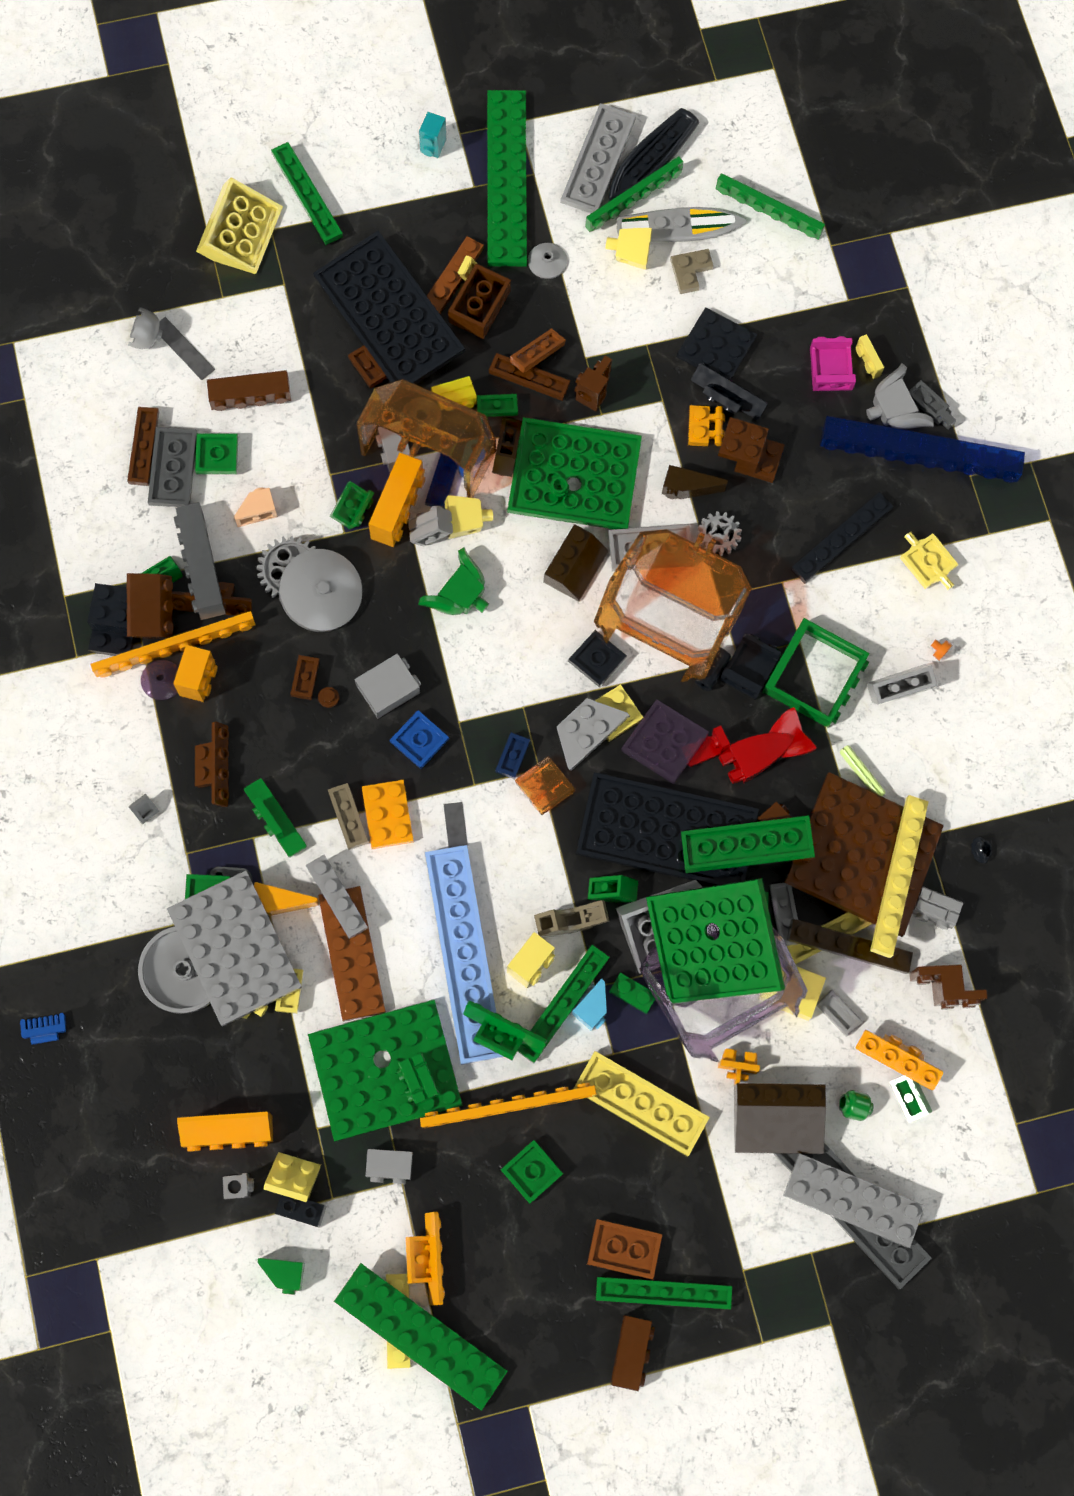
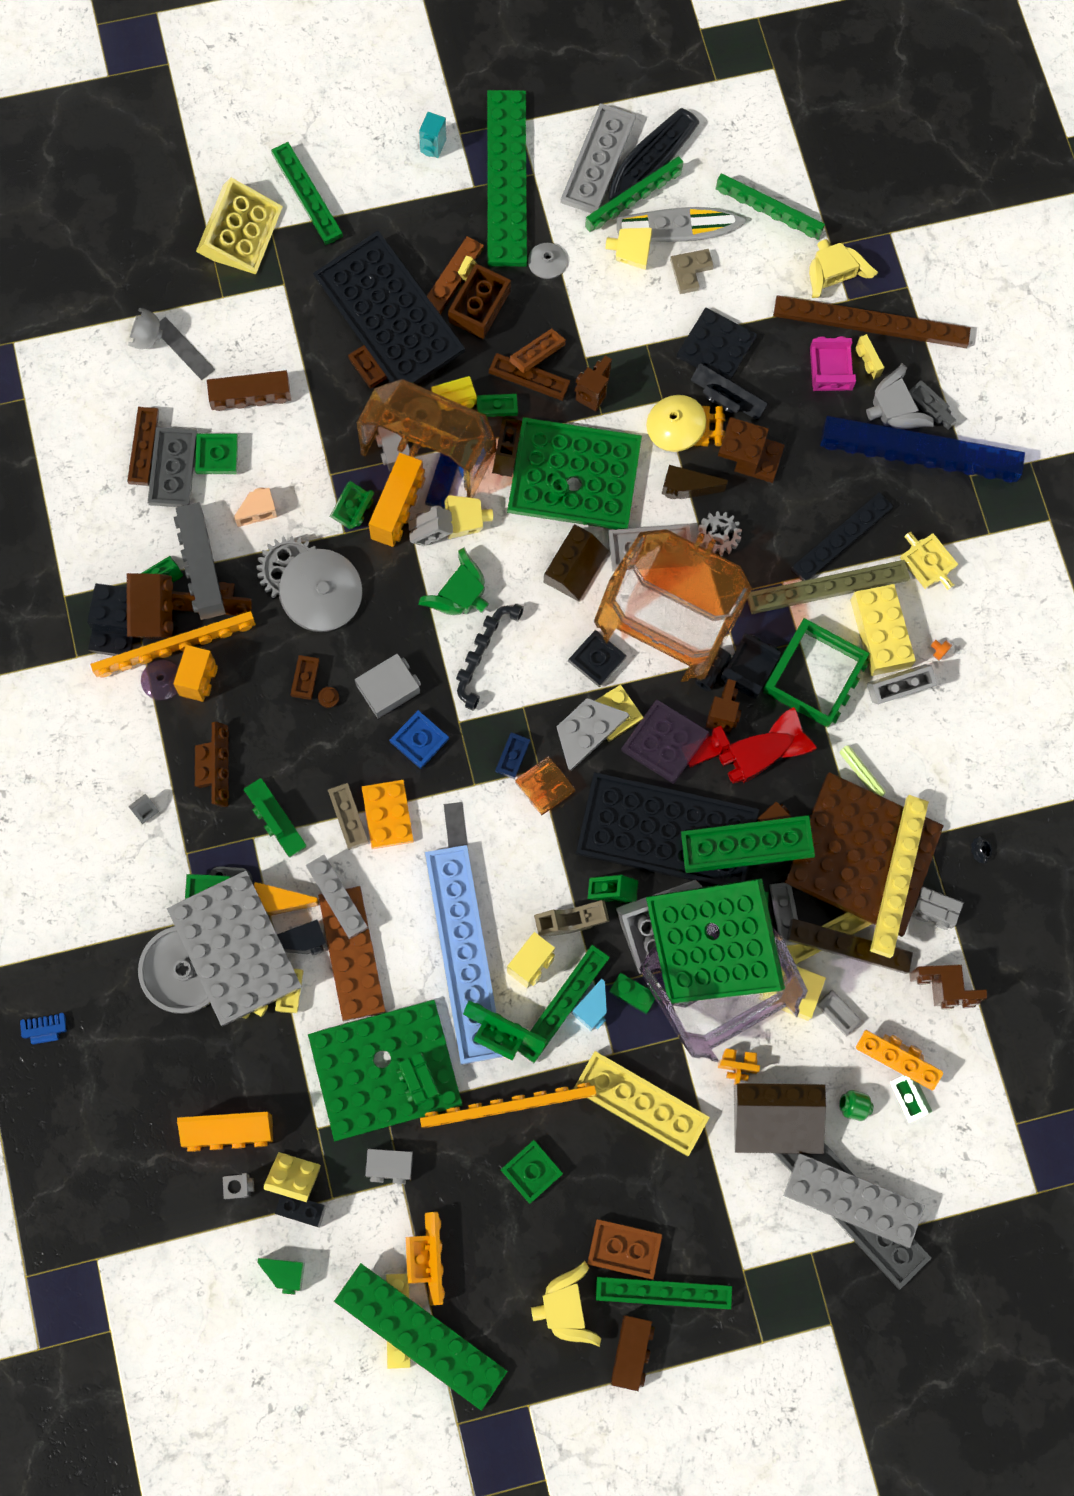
none -> black slope [277,920,328,955]
none -> black bar [456,603,524,711]
none -> light yellow torso [531,1261,601,1347]
none -> light yellow dish [646,395,706,452]
none -> reddish brown brick [706,679,742,734]
none -> olive plate [746,560,910,614]
none -> reddish brown plate [773,295,971,349]
none -> light yellow torso [809,239,878,298]
none -> light yellow brick [850,584,916,676]

